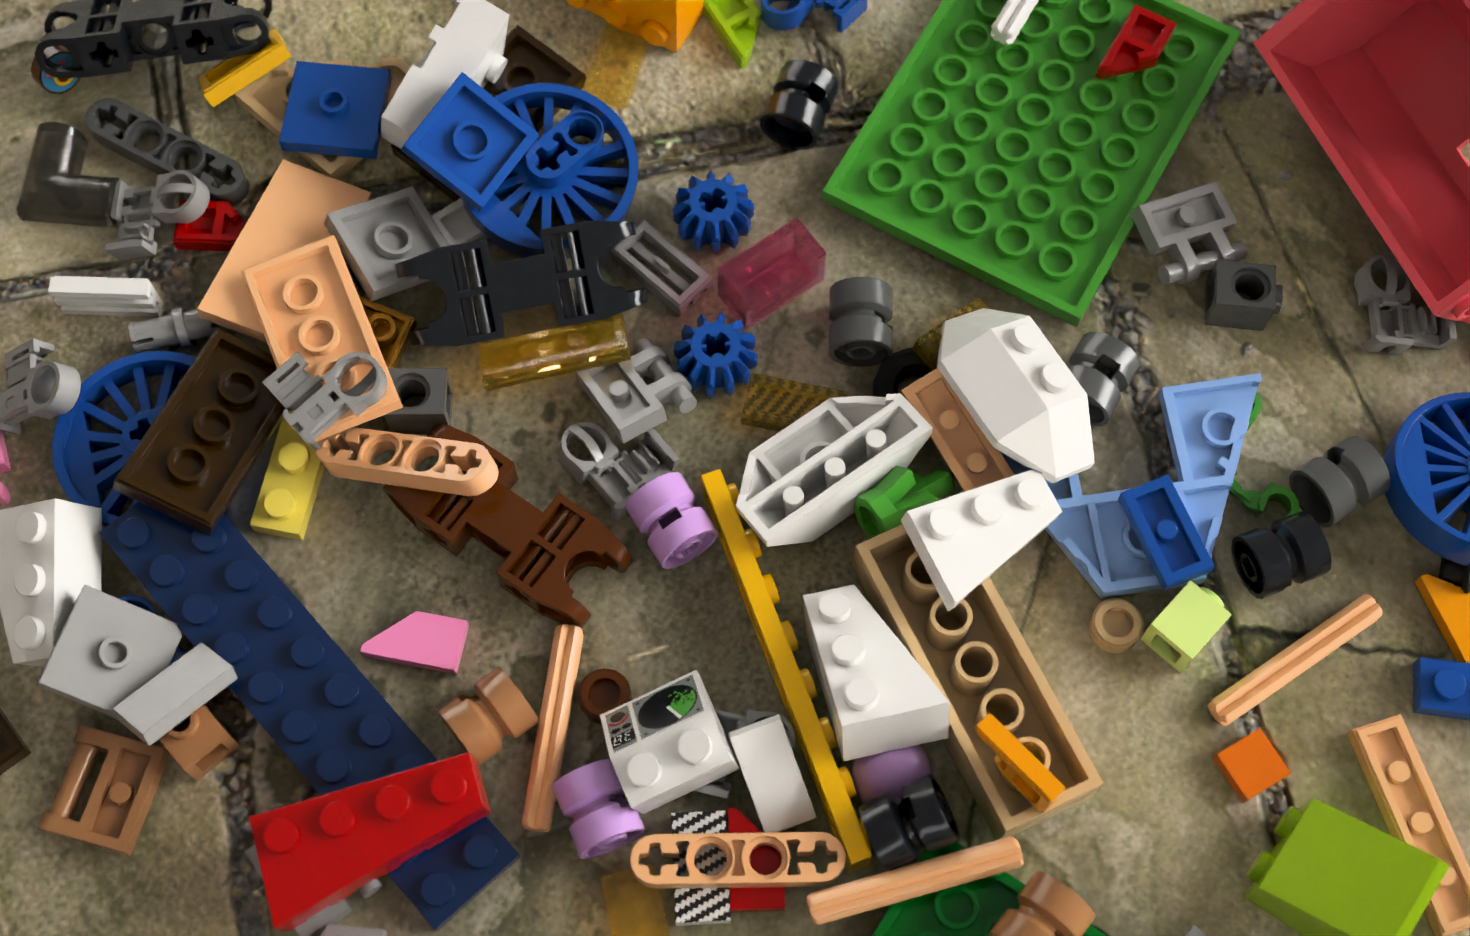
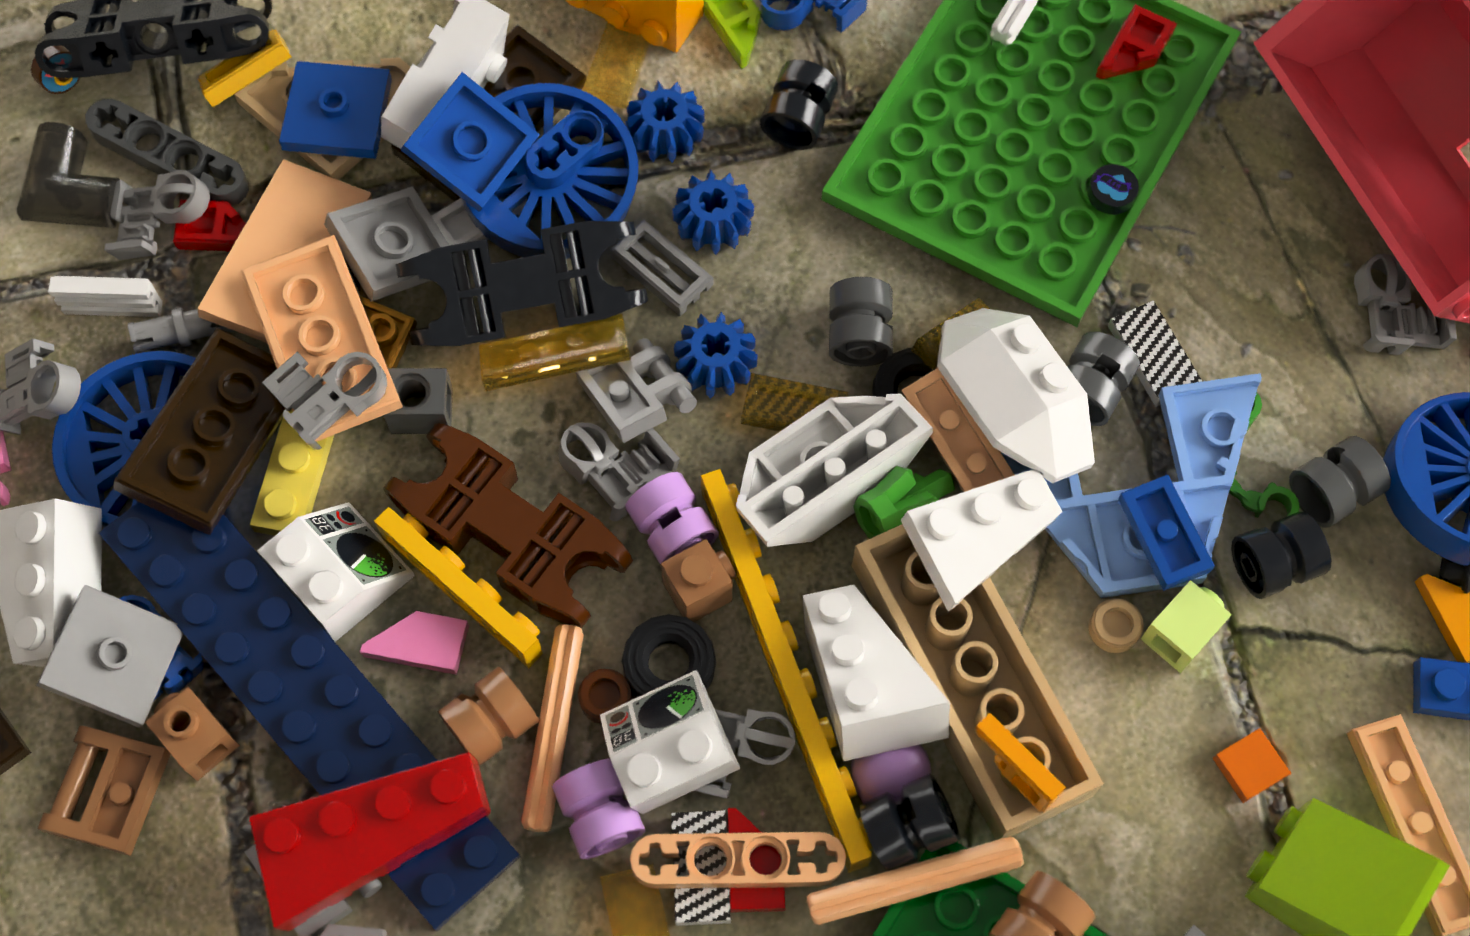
light grey tile [113,642,238,746] -> none
light nougat beam [316,427,499,496] -> none
clear pink panel [718,218,826,330] -> none
white tile [728,714,817,833] -> none
light grey plate [1131,181,1247,285] -> none
dark grey brick [1204,260,1283,331] -> none
light nougat axle [1207,594,1383,726] -> none
none -> white slope [257,502,415,642]
none -> yellow plate [374,506,543,669]
none -> black tyre [622,614,716,697]
none -> blue gear [625,81,705,163]
none -> medium nougat brick [661,538,736,622]
none -> black tile [1088,164,1139,215]
none -> tile [1108,300,1202,407]

